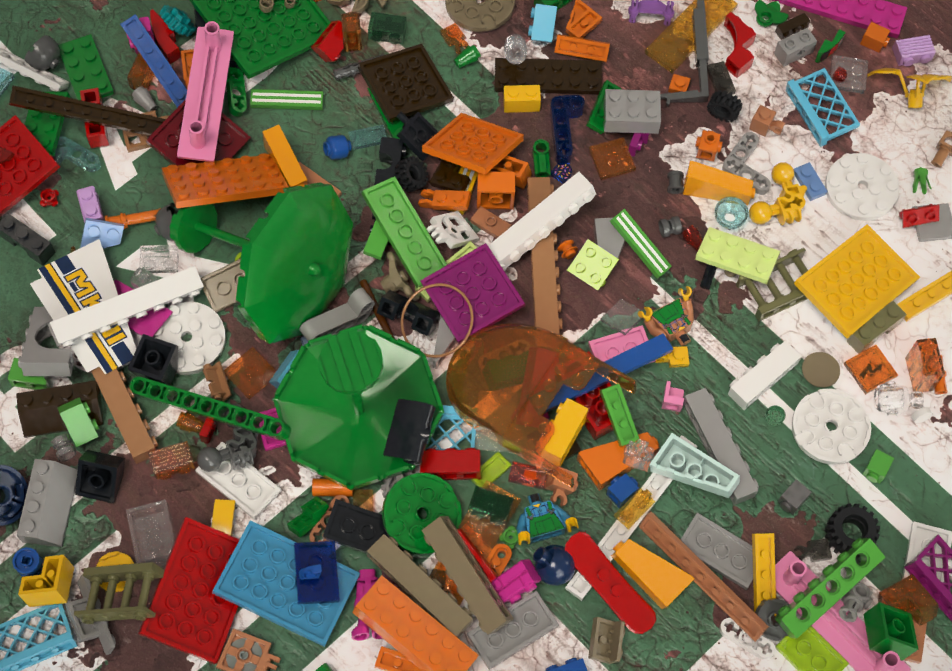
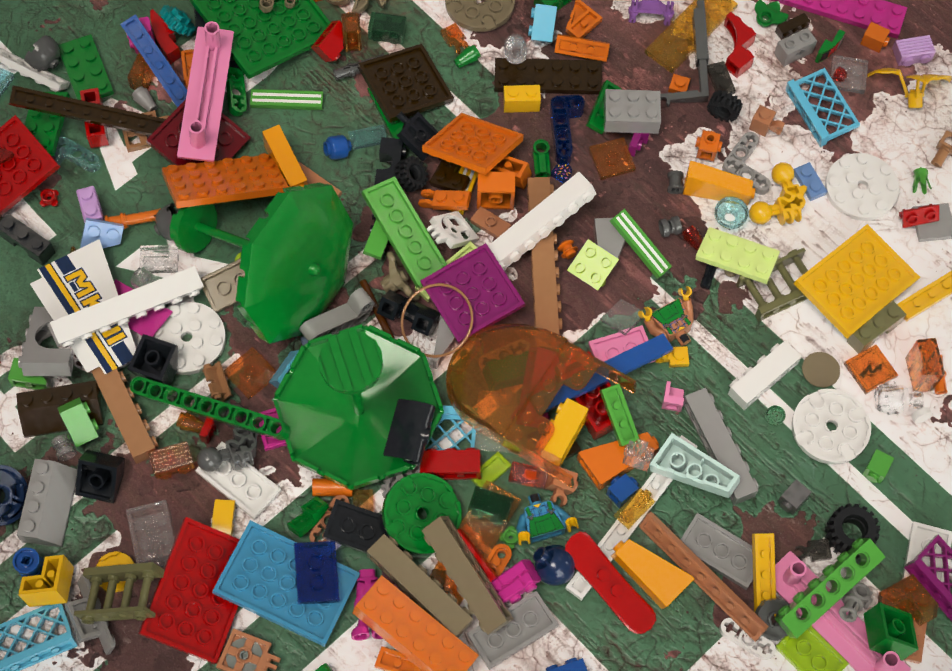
blue tile [298,564,322,580] -> none
dark tan bracket [588,617,625,664] -> none

